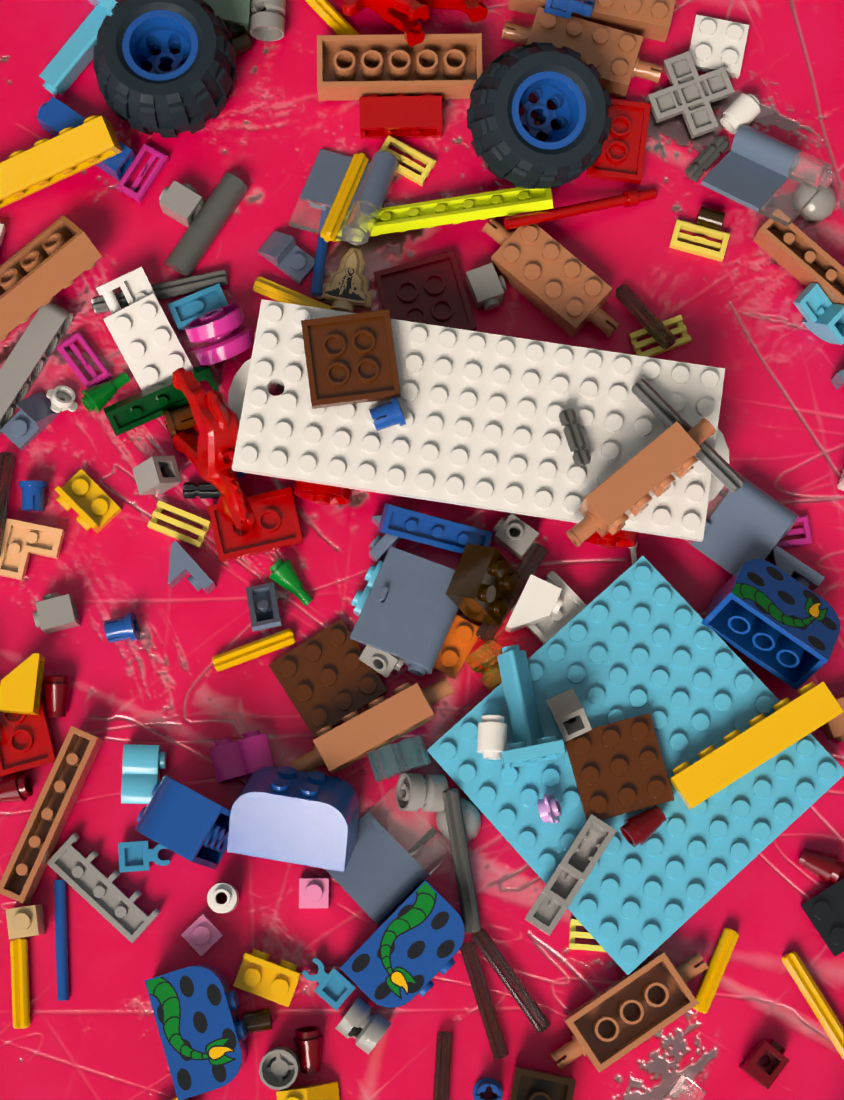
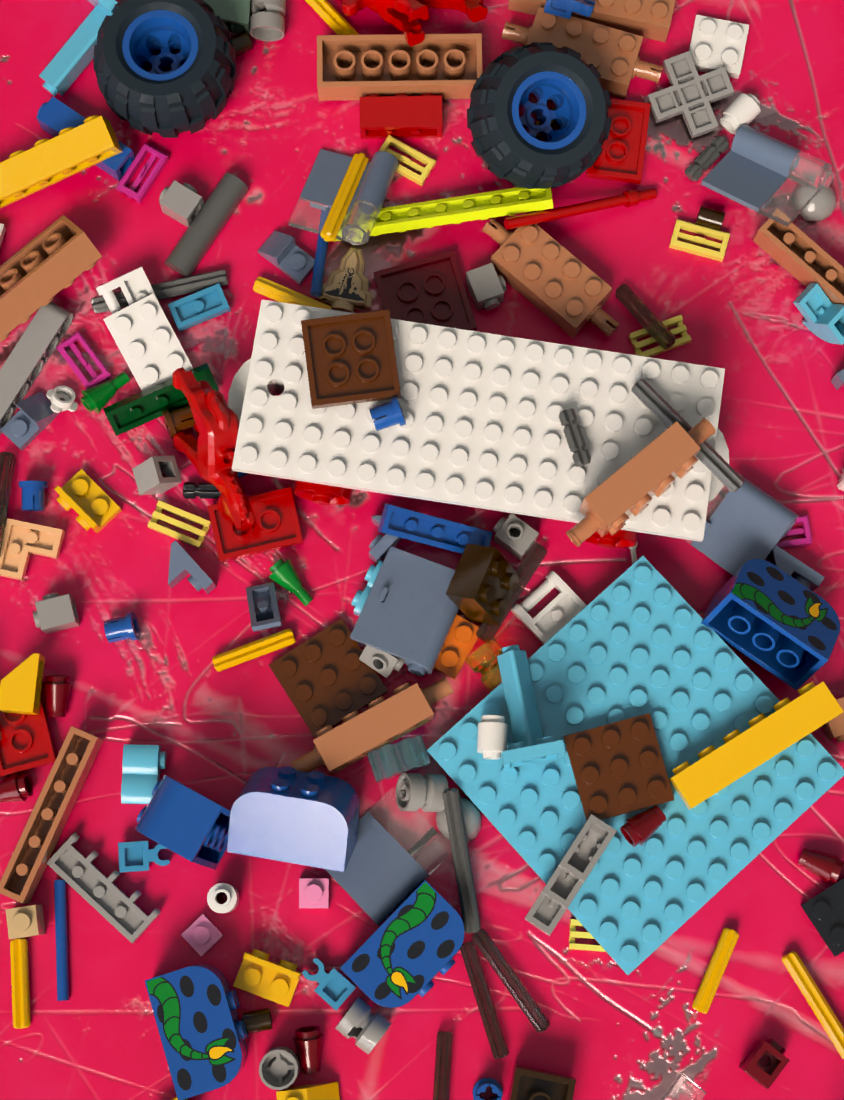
dark pink wheel [184,303,255,365] -> none
dark pink brick [209,730,275,784] -> none
white slope [505,574,564,632] -> none
lavender plate [537,794,562,823] -> none
light grey brick [546,688,592,742] -> none
nougat brick [550,951,709,1073] -> none

